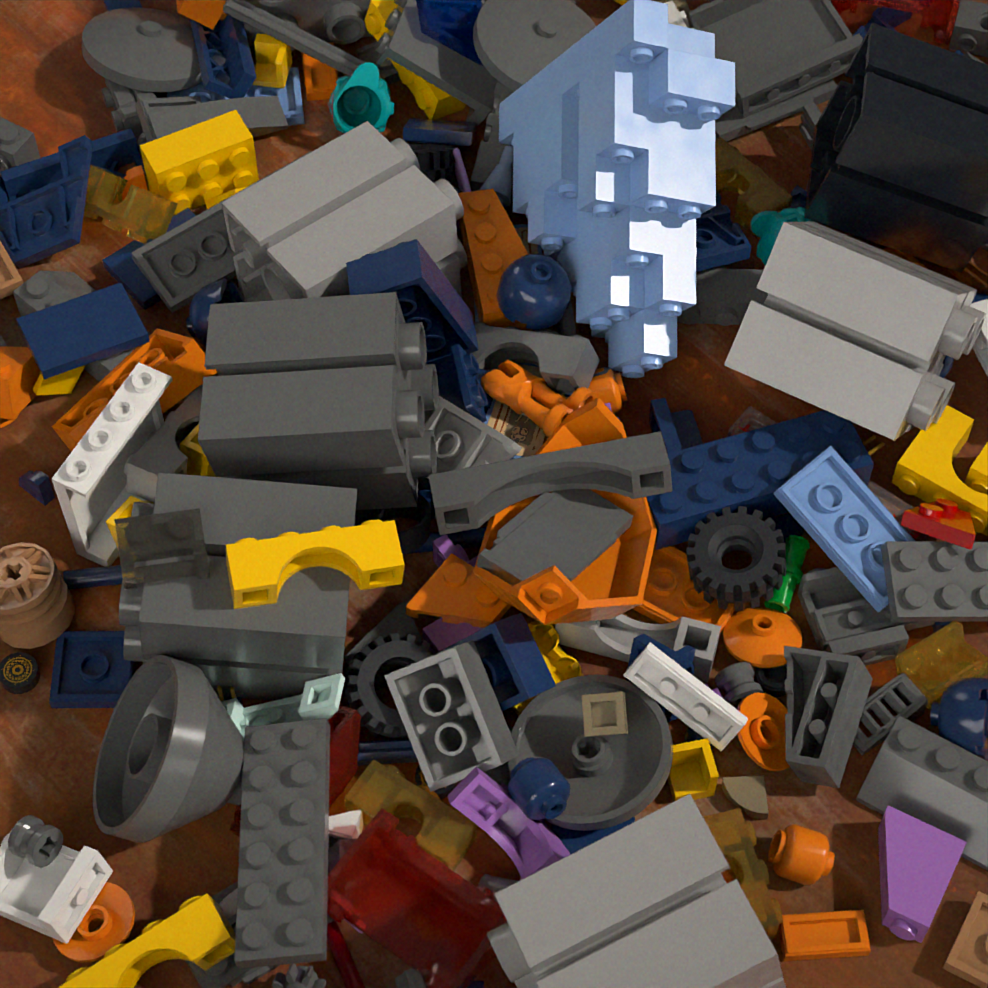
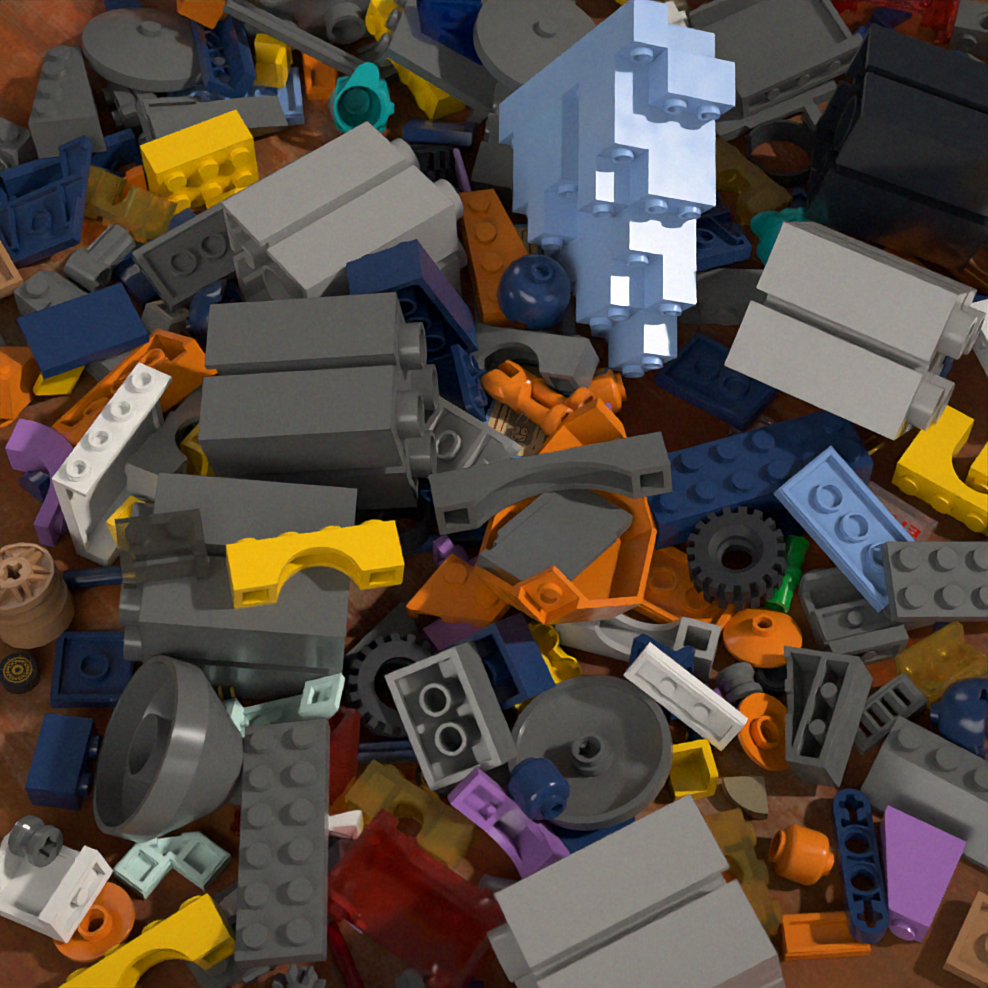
sand blue cone [479,146,514,207] -> none
dark tan tile [581,692,628,737] -> none
dark blue panel [649,398,703,454] -> none
red wing [901,498,976,550] -> none
none -> medium lavender arch [5,418,74,548]
none -> dark blue brick [25,713,103,811]
none -> dark grey wedge [28,45,107,159]
none -> dark grey piece [64,224,136,292]
none -> light aqua tile [112,831,232,899]
none -> white slope [141,300,190,334]
none -> dark blue tile [654,331,781,432]
none -> black tyre [745,119,814,189]
none -> dark blue beam [830,789,889,944]

